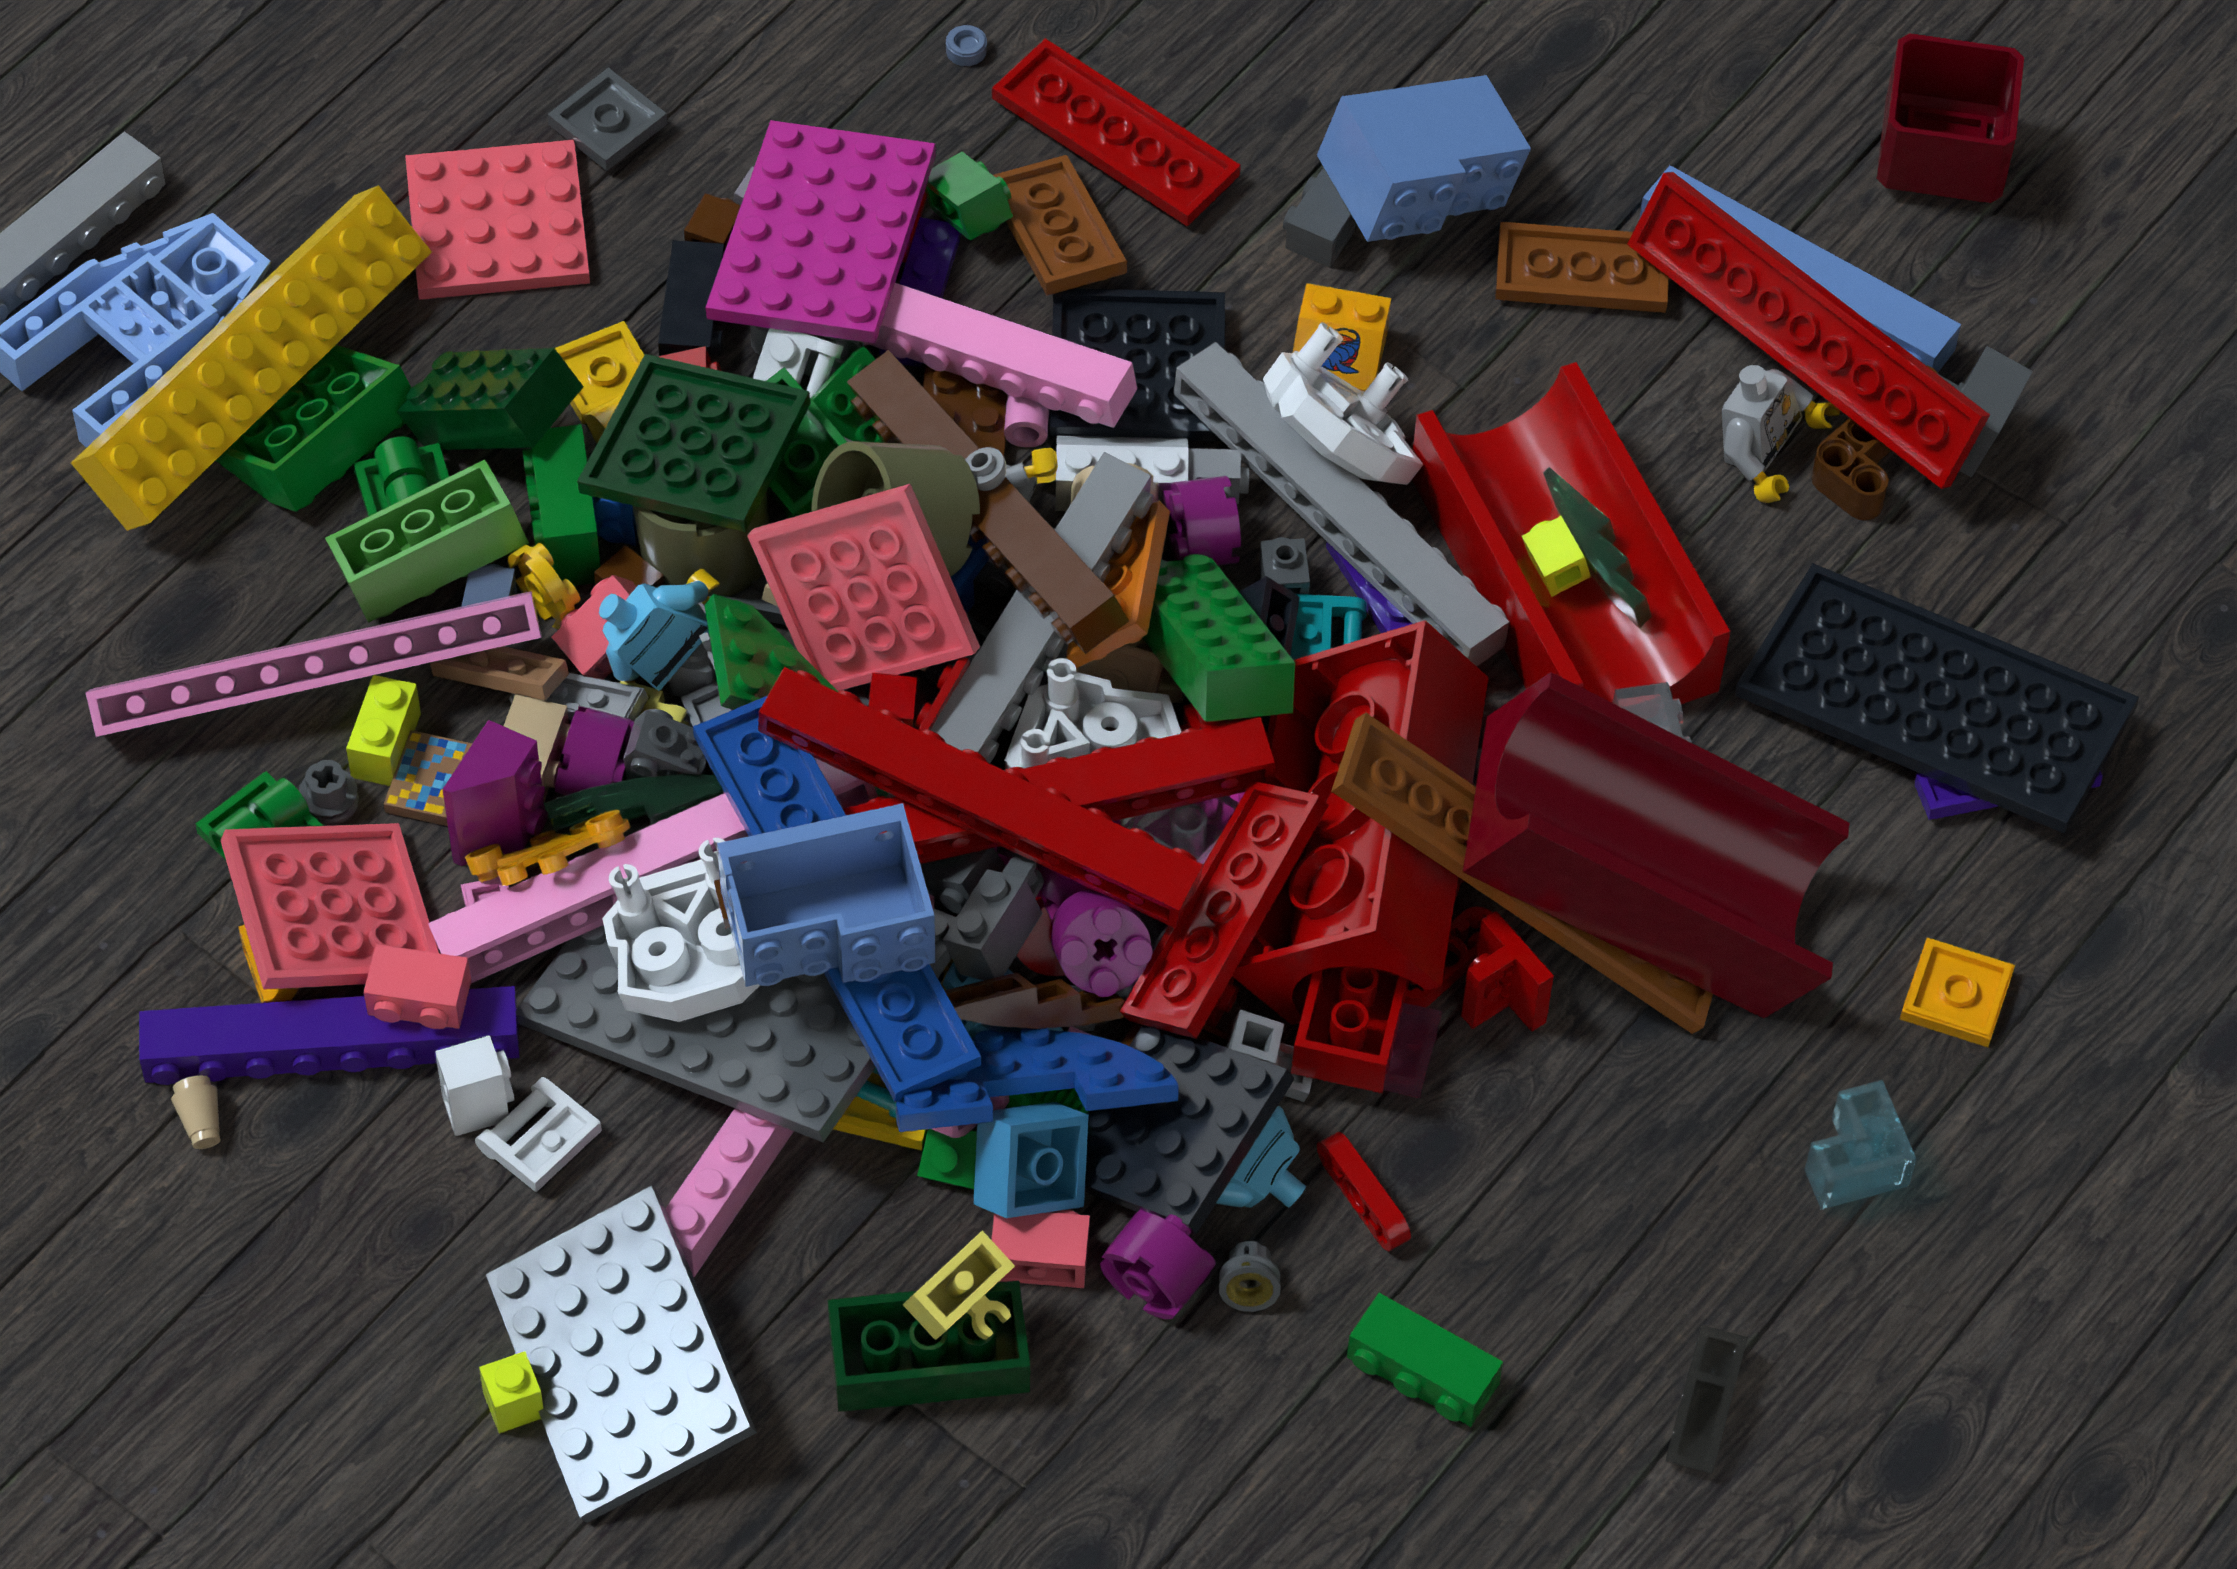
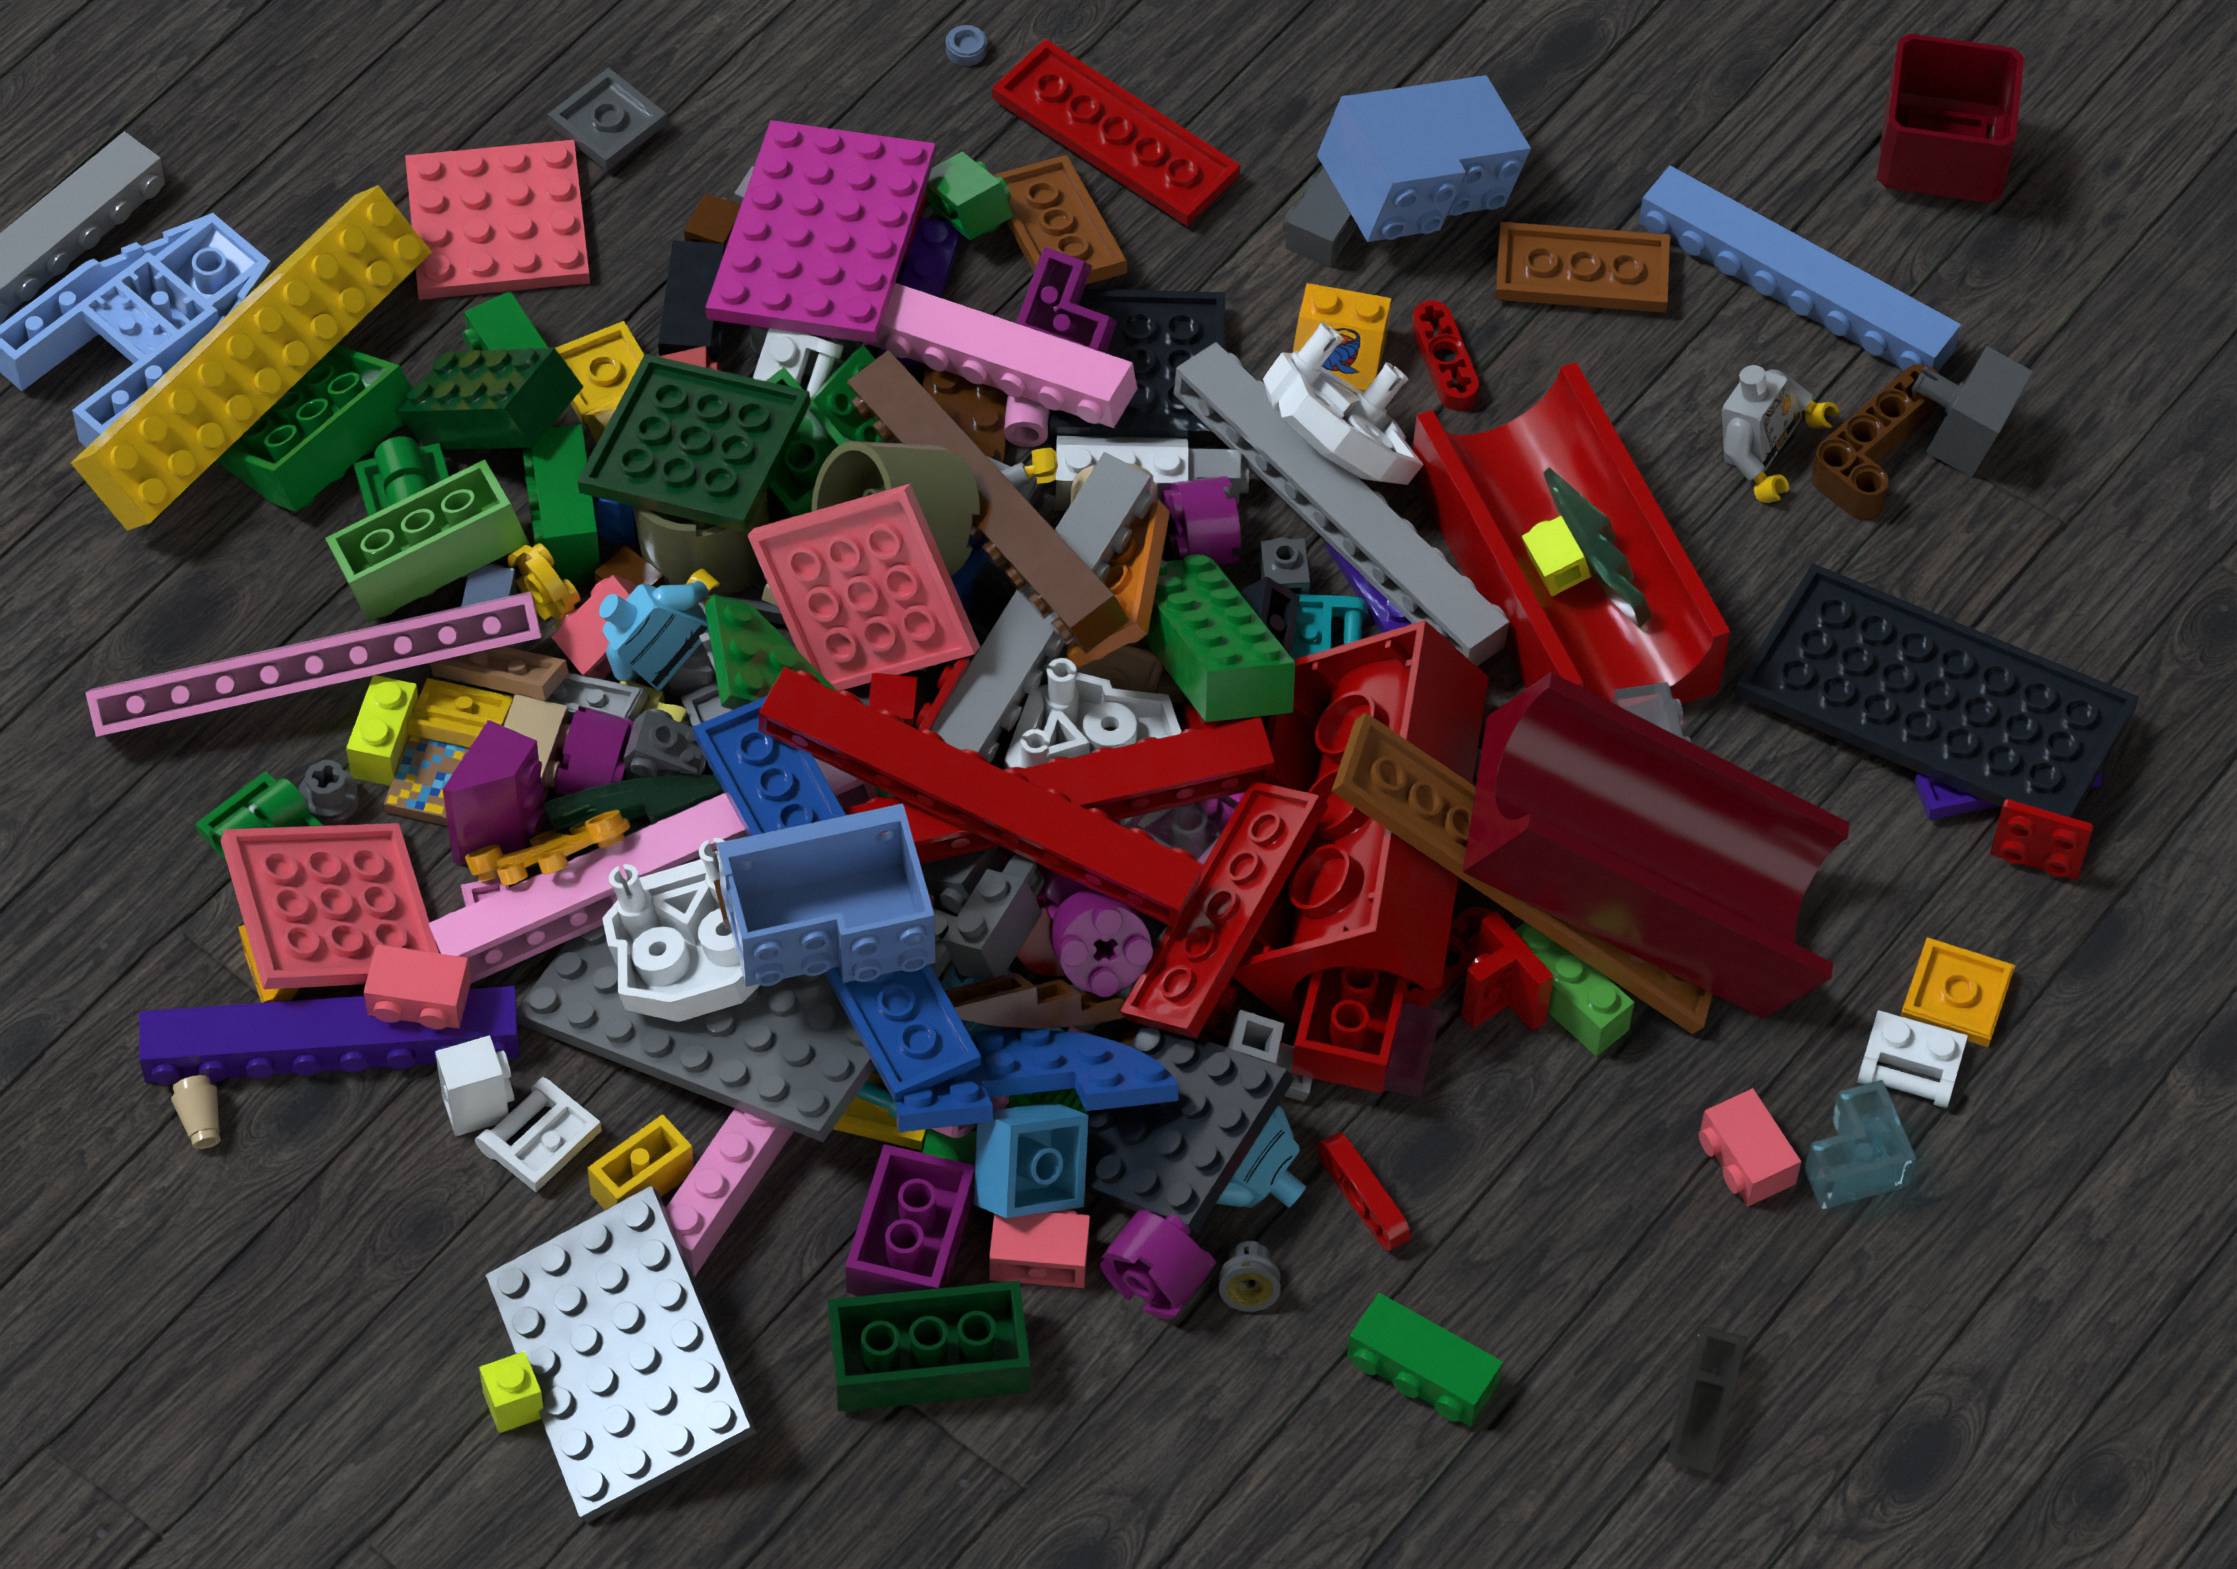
light yellow brick [903,1230,1015,1340] -> none
light grey plate [965,447,1006,491] -> none
red plate [1627,172,1990,489] -> none
none -> yellow plate [408,678,514,748]
none -> green brick [462,291,548,351]
none -> yellow brick [588,1114,694,1210]
none -> magenta brick [845,1144,975,1296]
none -> magenta brick [1016,247,1118,353]
none -> red beam [1412,300,1479,411]
none -> bright green brick [1514,922,1634,1057]
none -> coral brick [1699,1088,1801,1207]
none -> white plate [1857,1010,1968,1108]
none -> red bracket [1990,799,2093,880]

